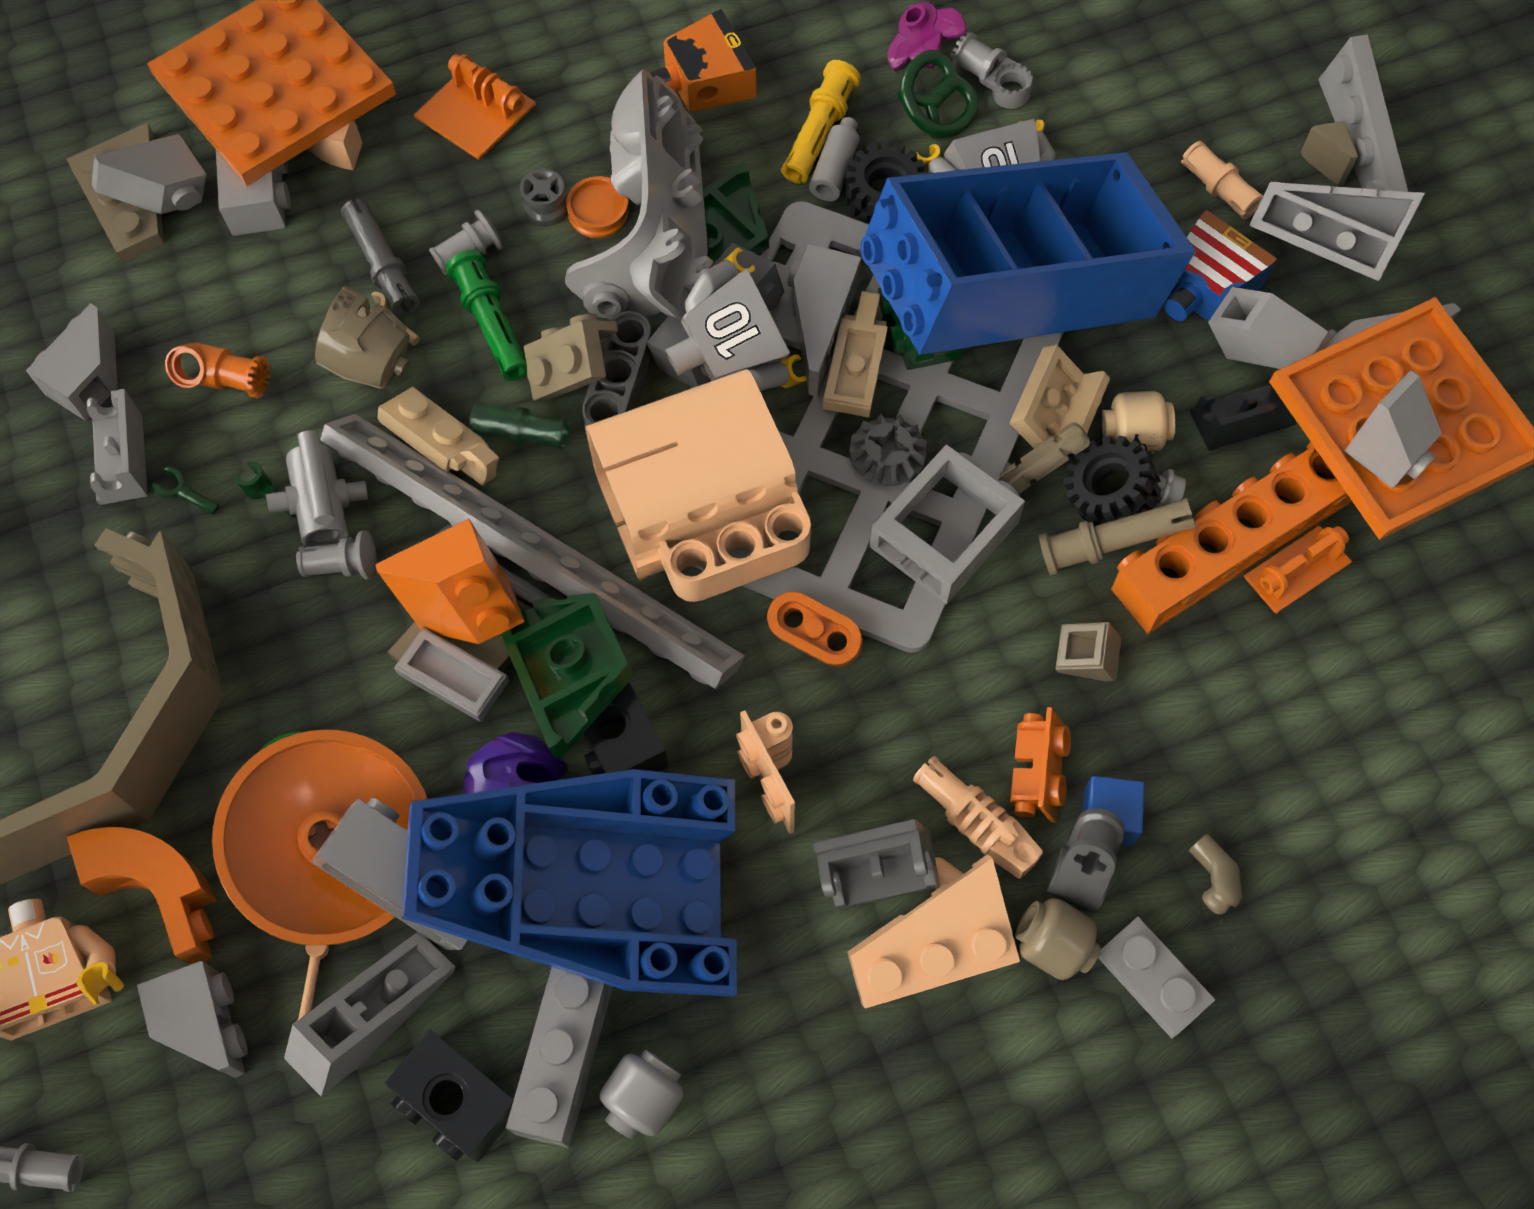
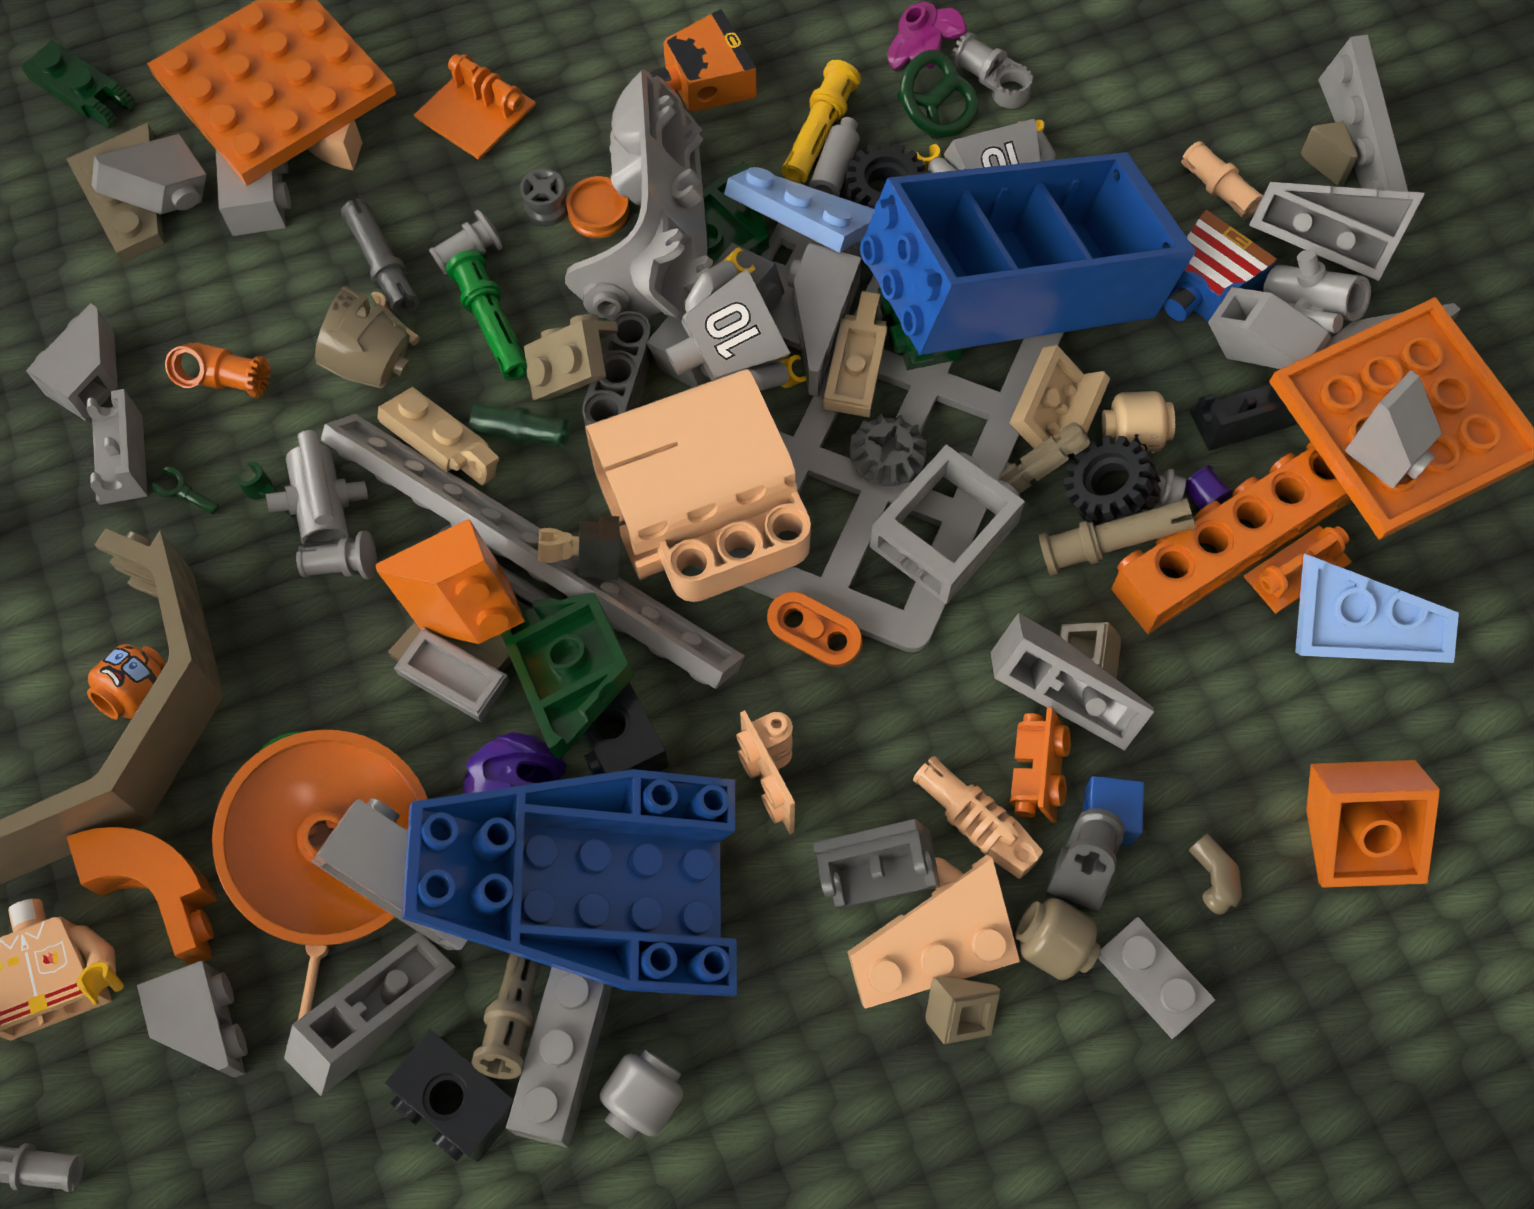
none -> dark green hinge [21,40,137,128]
none -> orange head [87,644,166,720]
none -> dark tan pin [471,954,541,1079]
none -> pearl dark grey piece [538,515,620,580]
none -> light blue wing [724,167,875,253]
none -> dark tan slope [926,977,1000,1044]
none -> light grey slope [990,613,1154,751]
none -> dark purple axle [1184,465,1233,510]
none -> light grey pin [1263,250,1371,333]
none -> light blue wing [1295,553,1459,663]
none -> orange slope [1306,760,1440,888]

